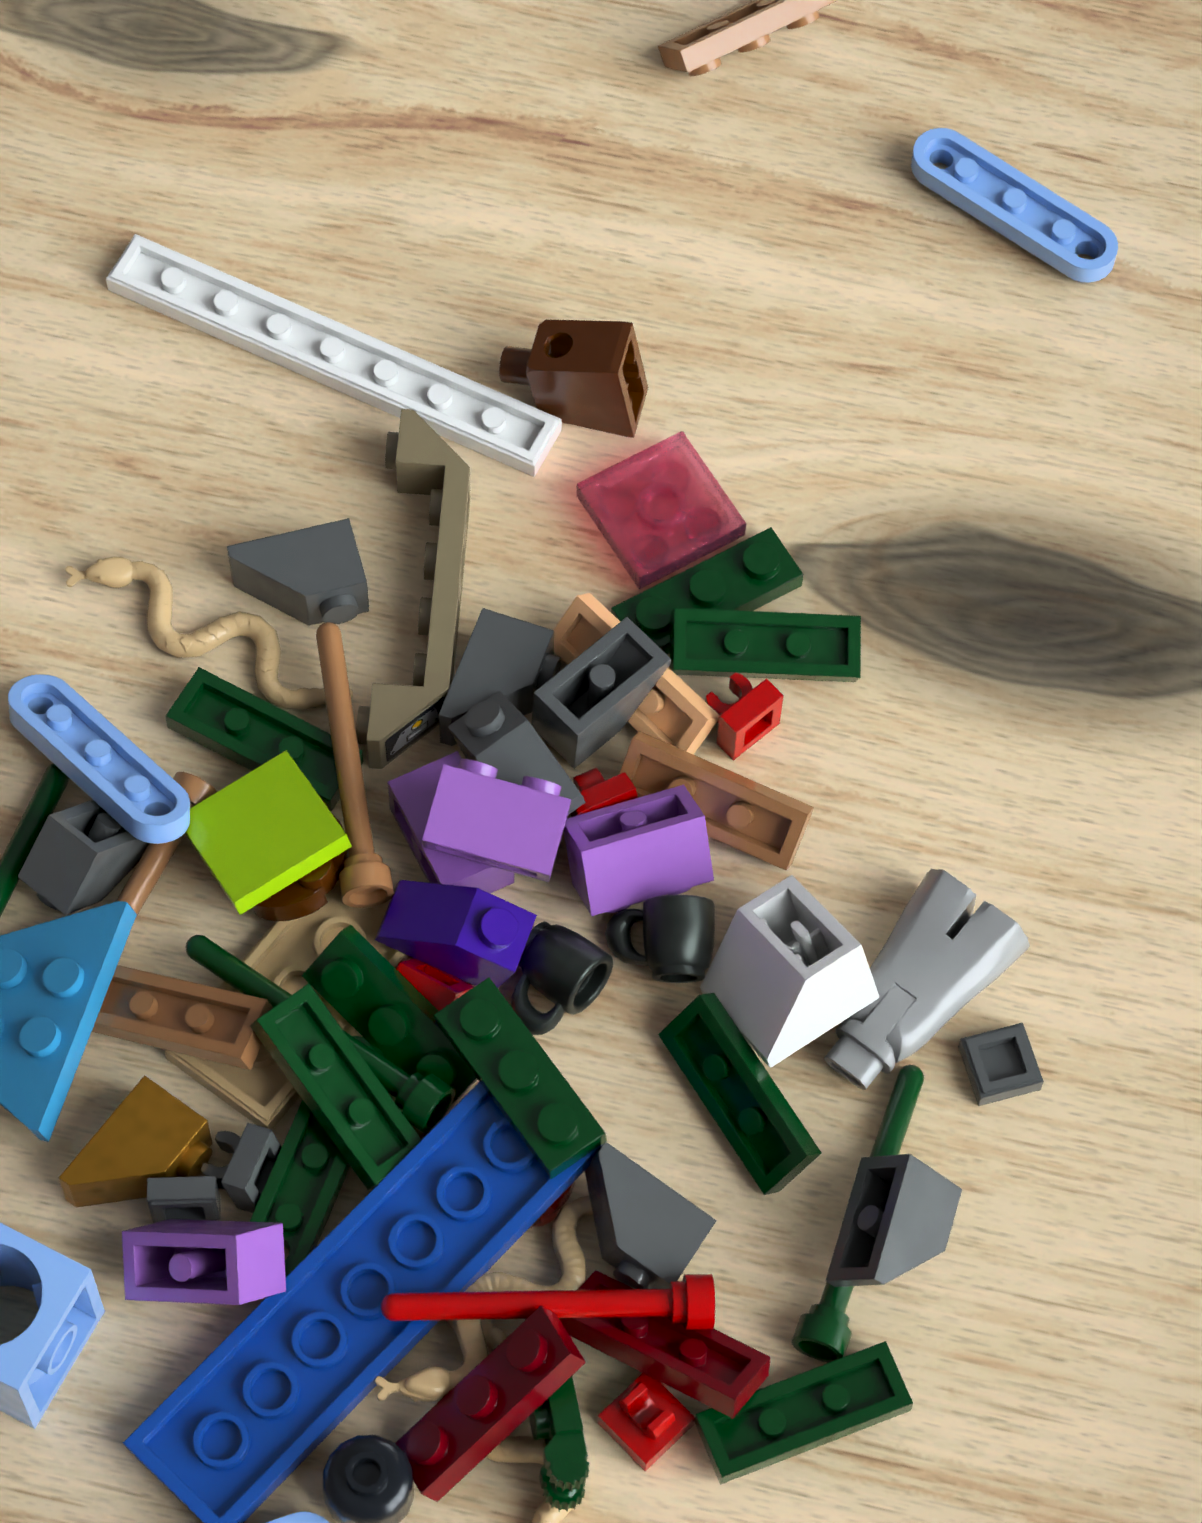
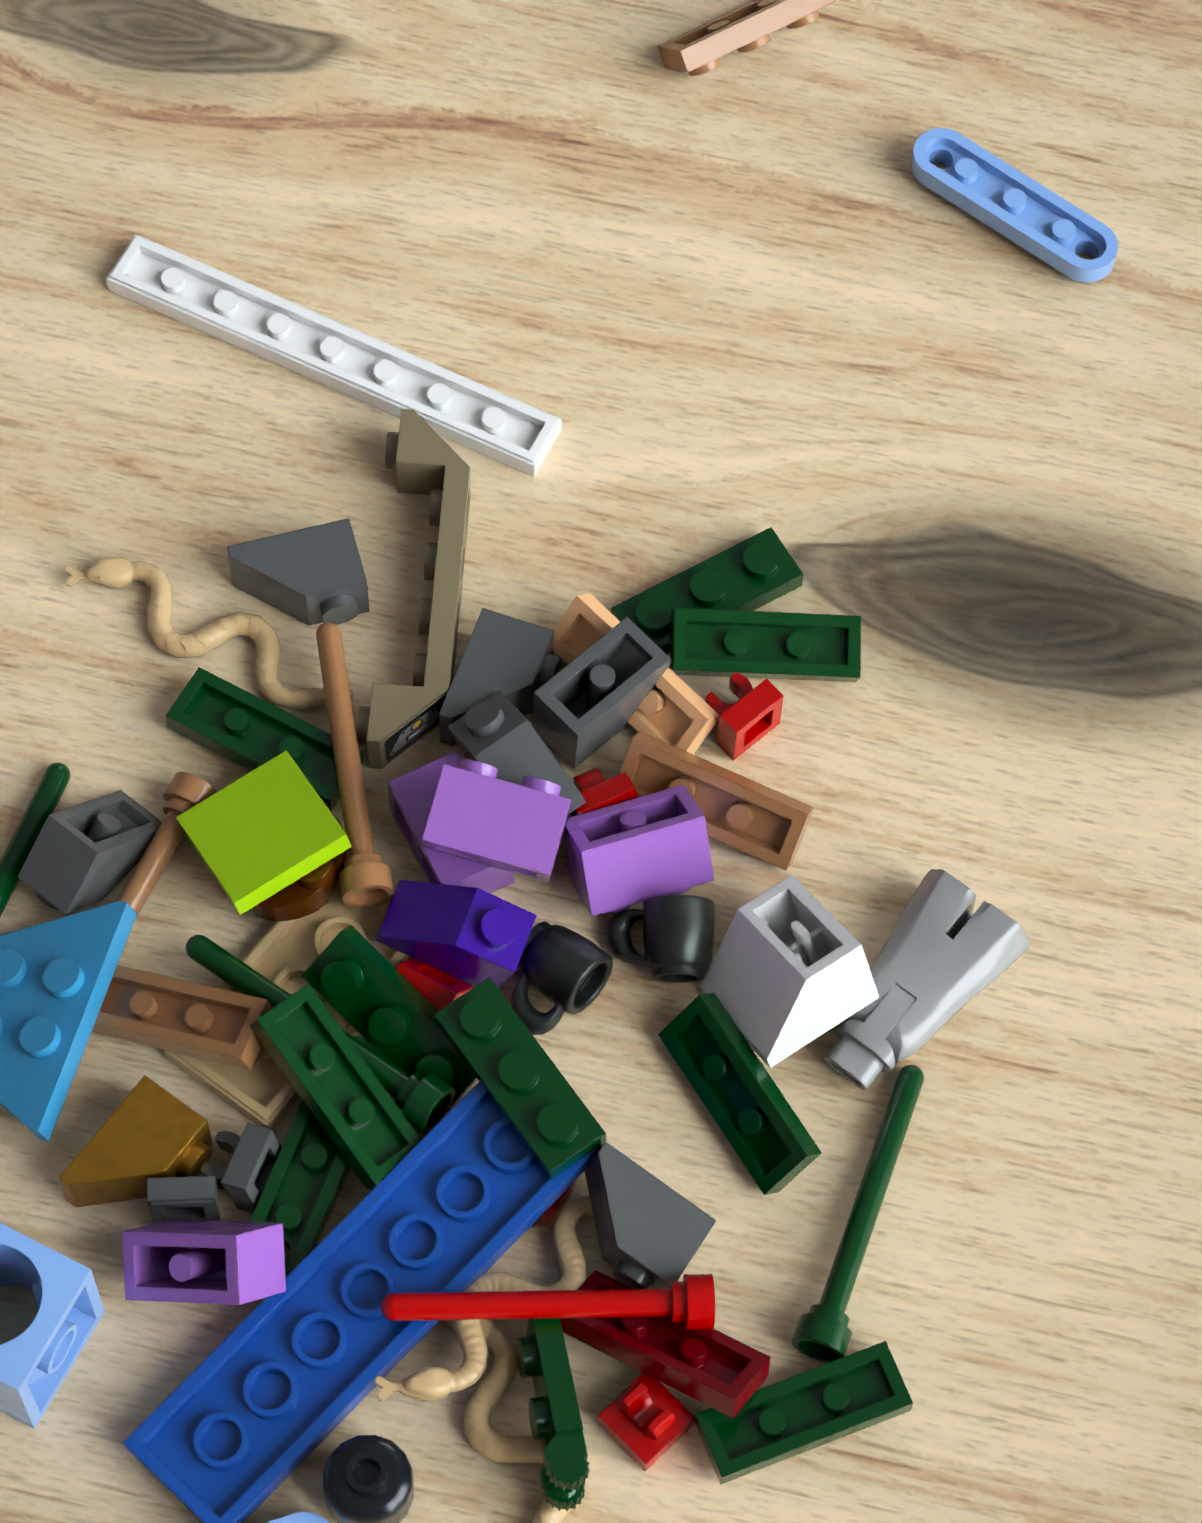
light blue plate [8,674,190,844] -> none
dark red plate [395,1306,586,1502] -> none
reddish brown torso [499,319,648,438] -> none
clear pink plate [576,431,746,589] -> none
dark grey slope [826,1154,962,1287] -> none
dark grey tile [958,1023,1044,1106] -> none

